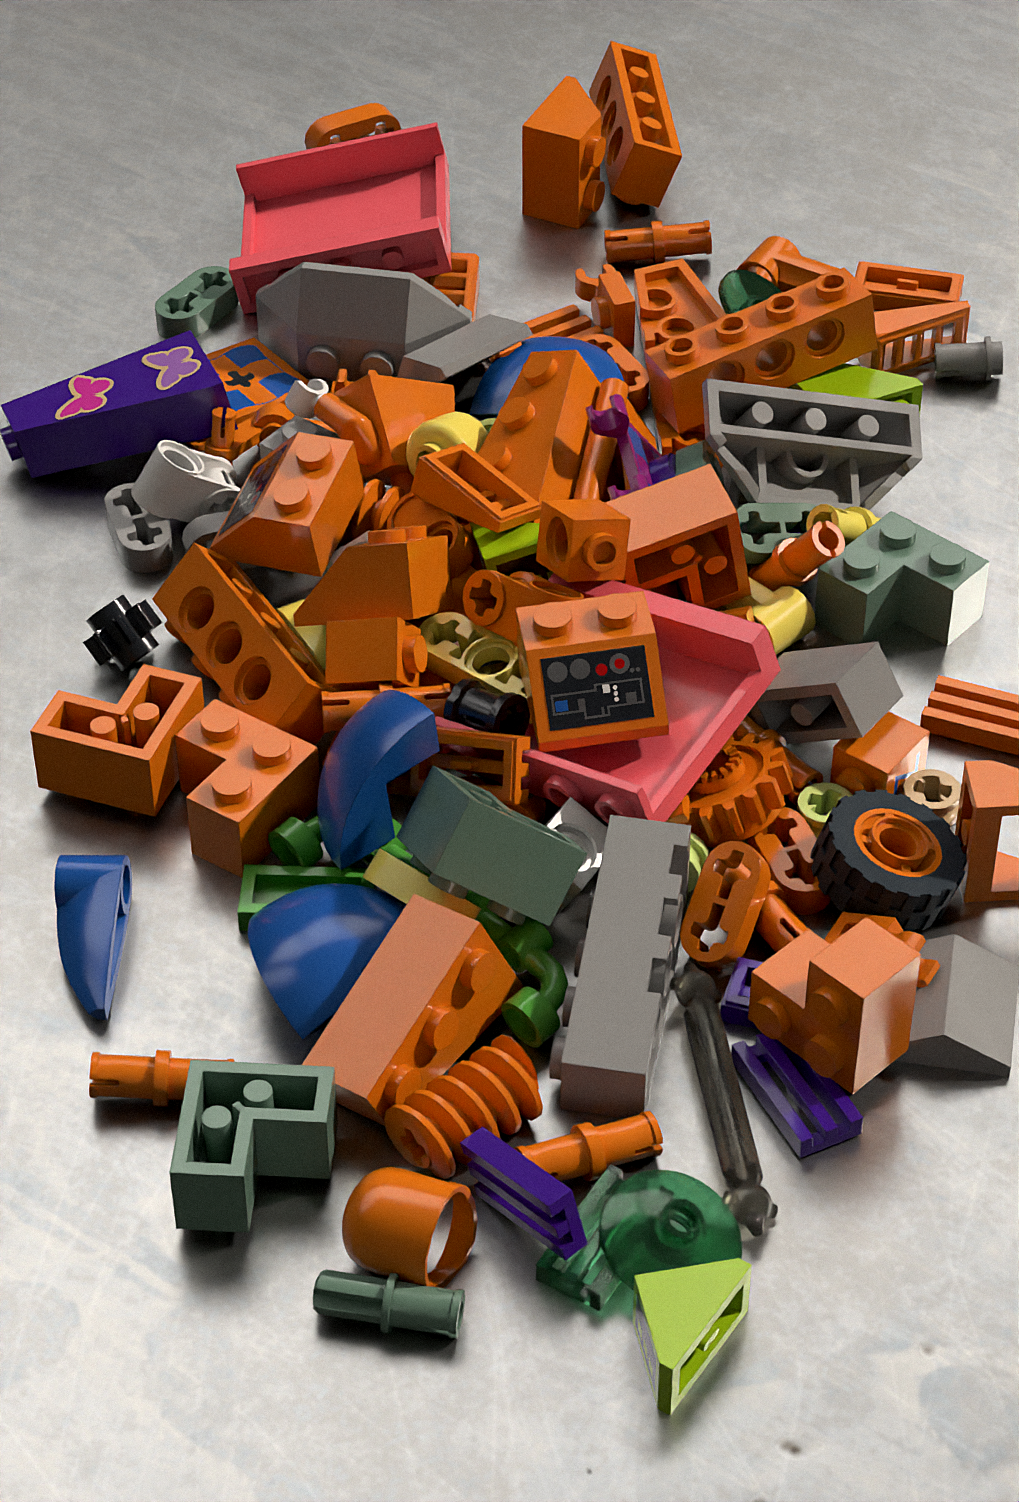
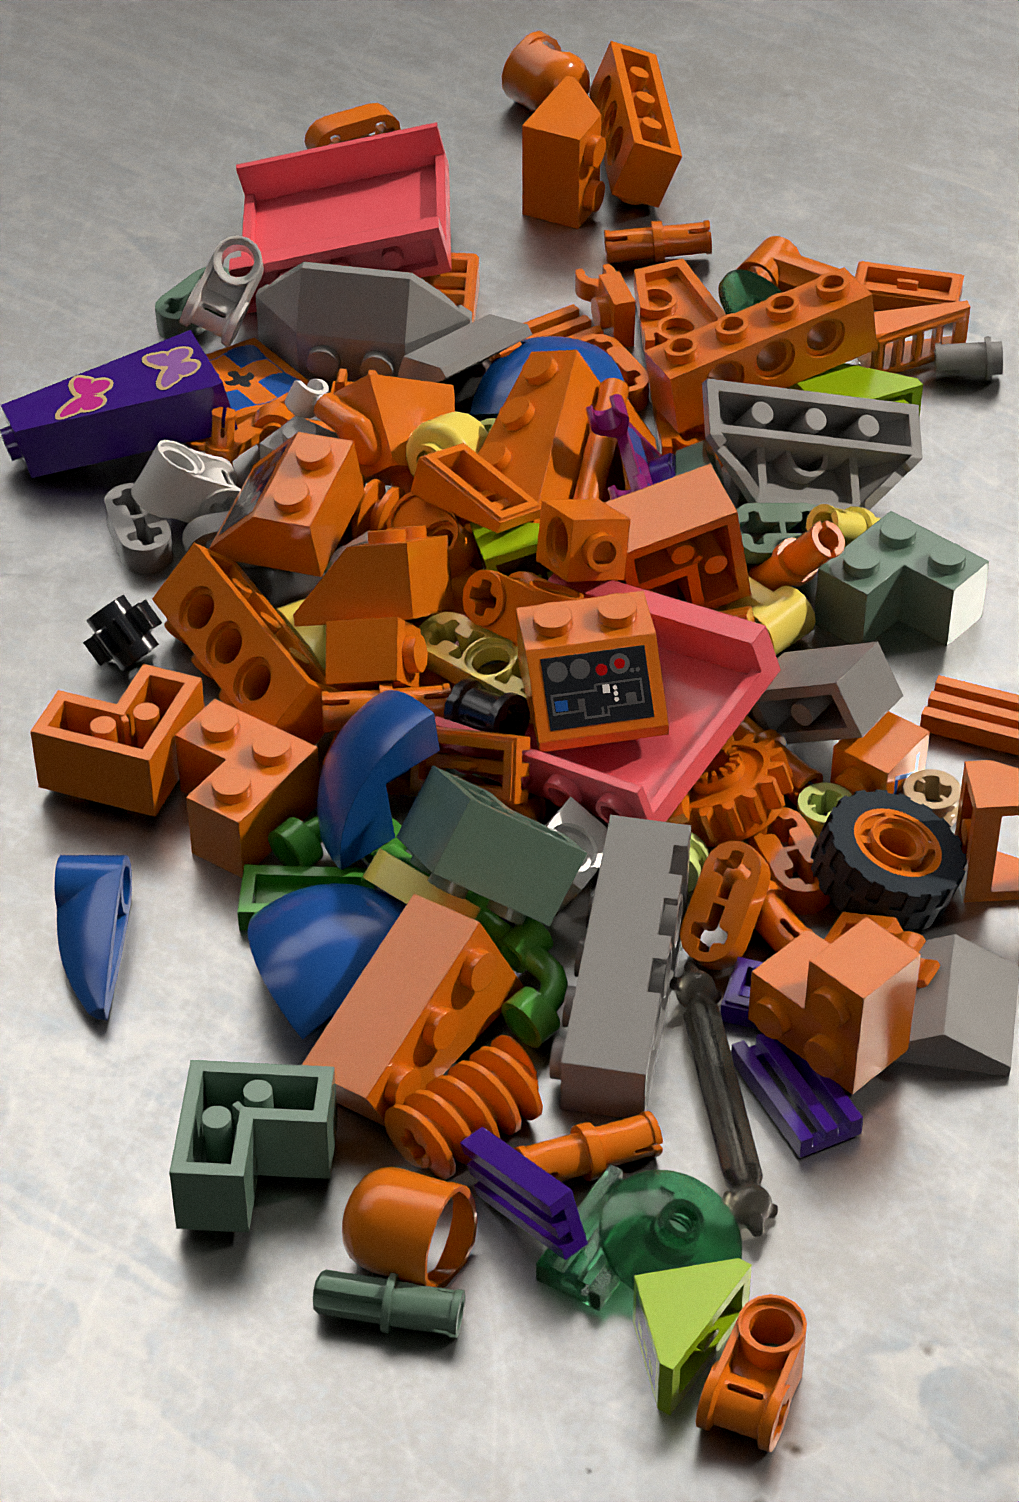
orange pin [89,1050,235,1107] -> none
none -> white piece [179,235,264,347]
none -> orange helmet [501,30,590,113]
none -> orange piece [695,1294,807,1452]

